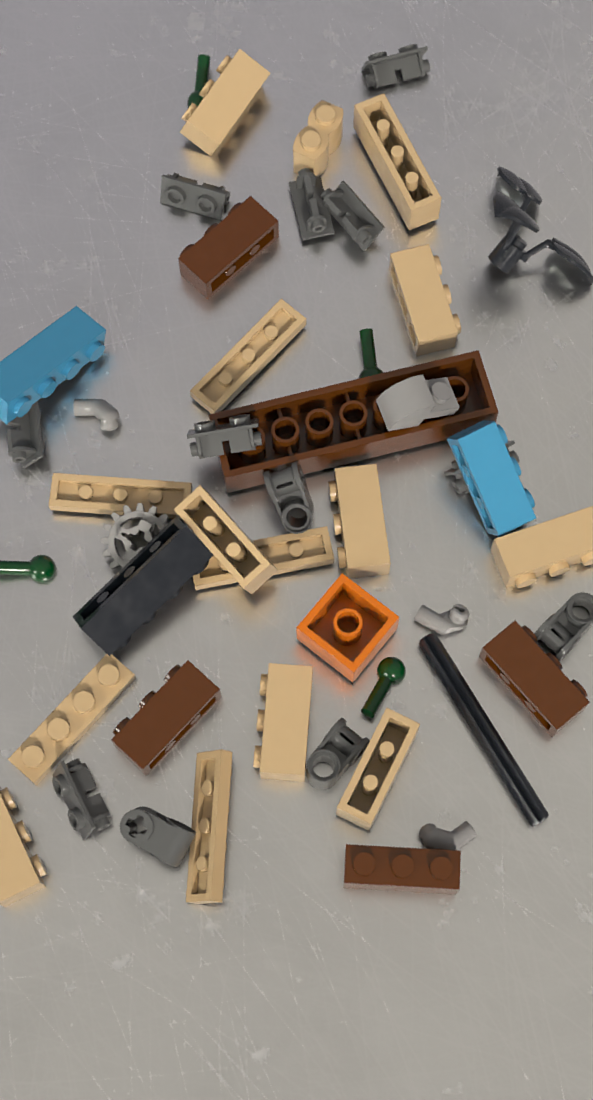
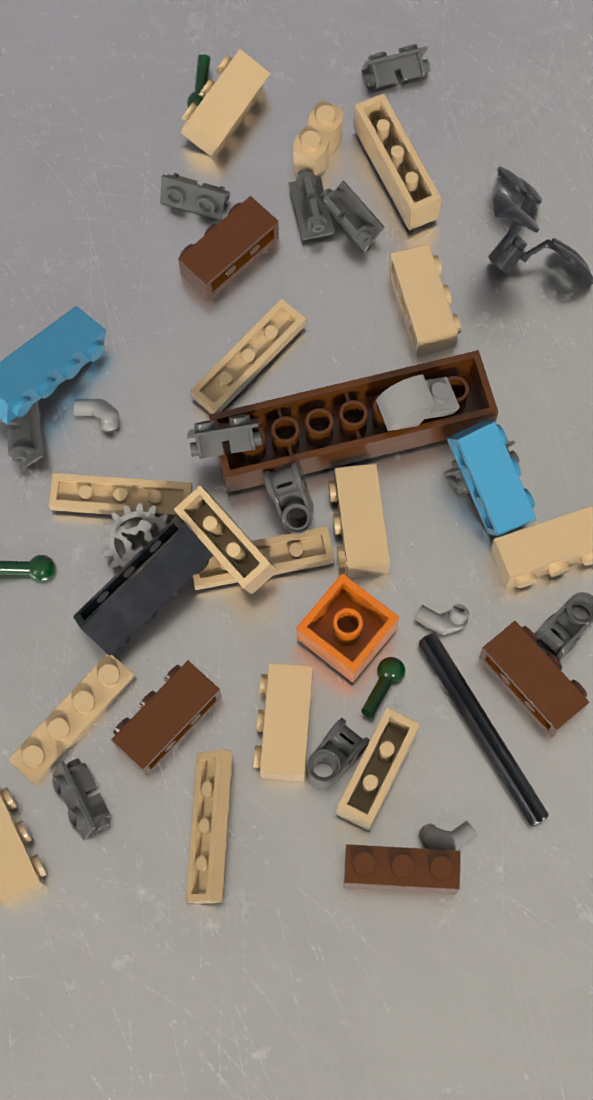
dark grey piece [120,806,196,867] -> none
dark green bar [359,328,383,378] -> none

